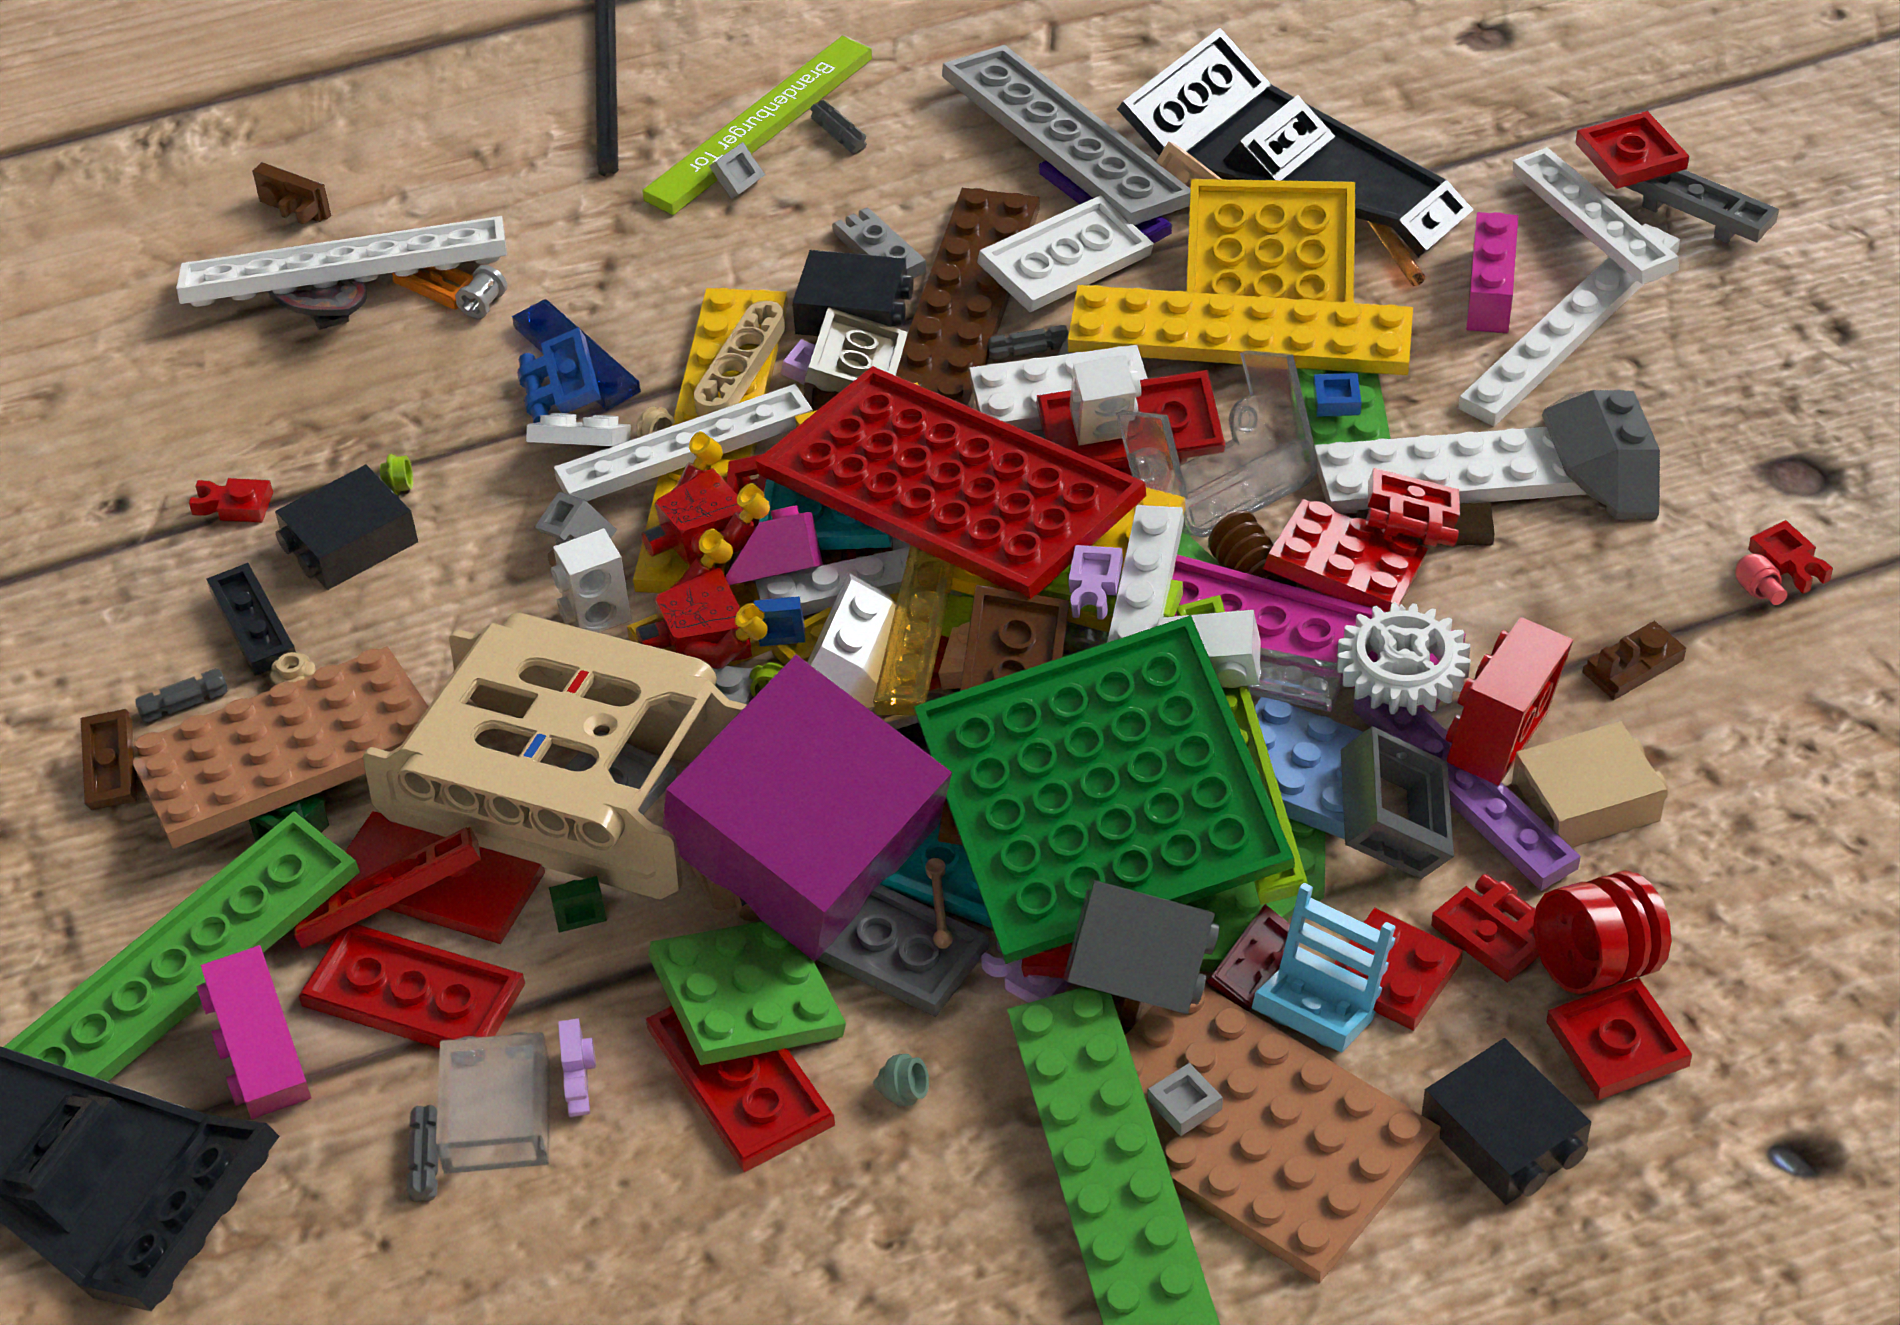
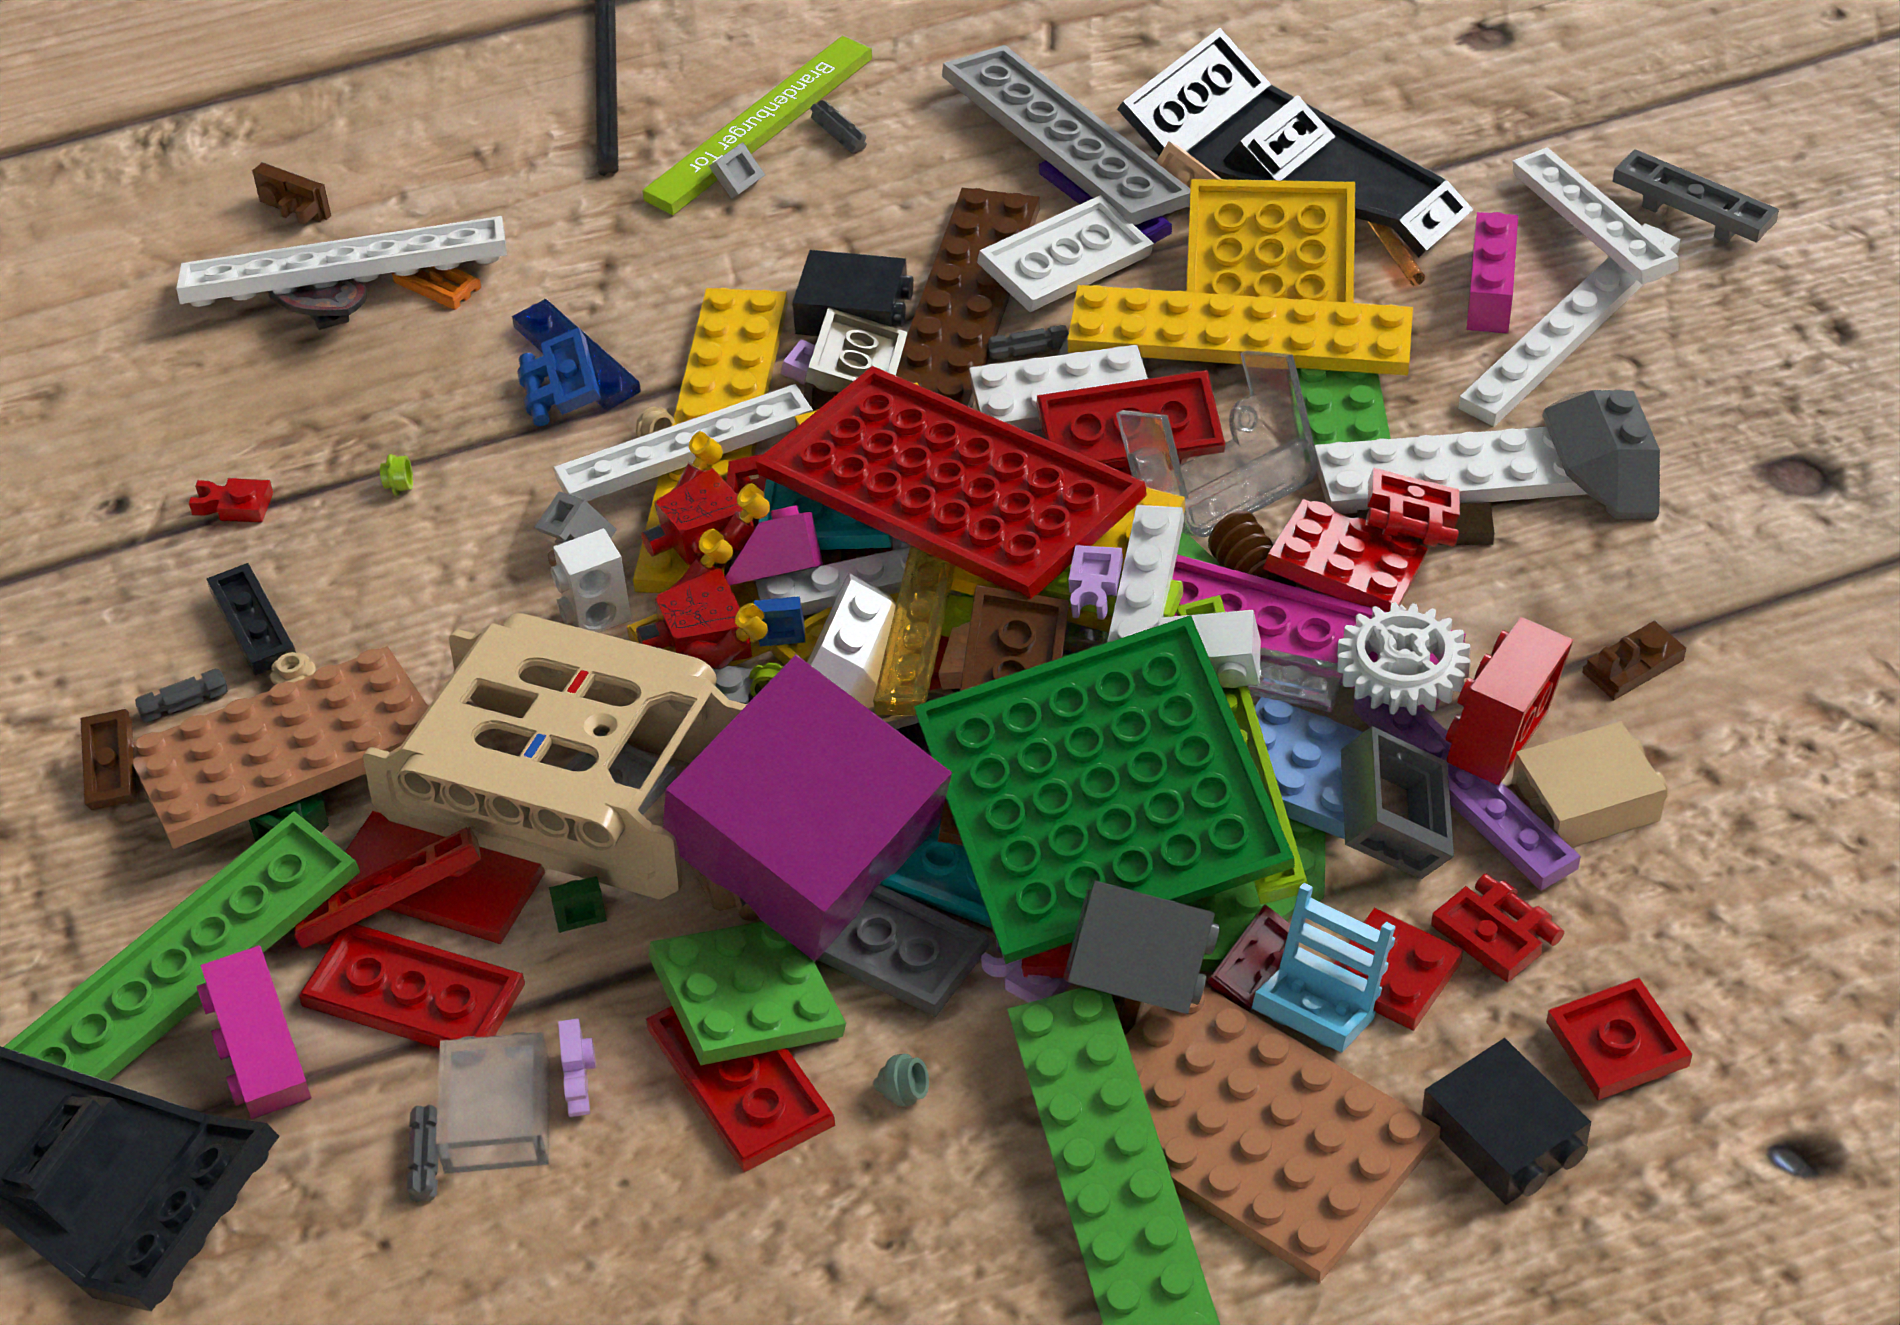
black brick [275,464,418,590] -> none
light grey bush [455,265,507,319] -> none
white plate [526,413,631,446] -> none
tan beam [694,301,785,417] -> none
light grey hinge [832,208,926,278] -> none
medium nougat hinge [926,858,953,949] -> none
white brick [1070,354,1141,446] -> none
light grey plate [1148,1063,1223,1136] -> none
blue plate [1313,373,1362,417] -> none
red wheel [1533,870,1672,995] -> none
red plate [1575,111,1690,189] -> none
coral cylinder [1735,554,1787,605] -> none
red plate [1748,520,1833,594] -> none

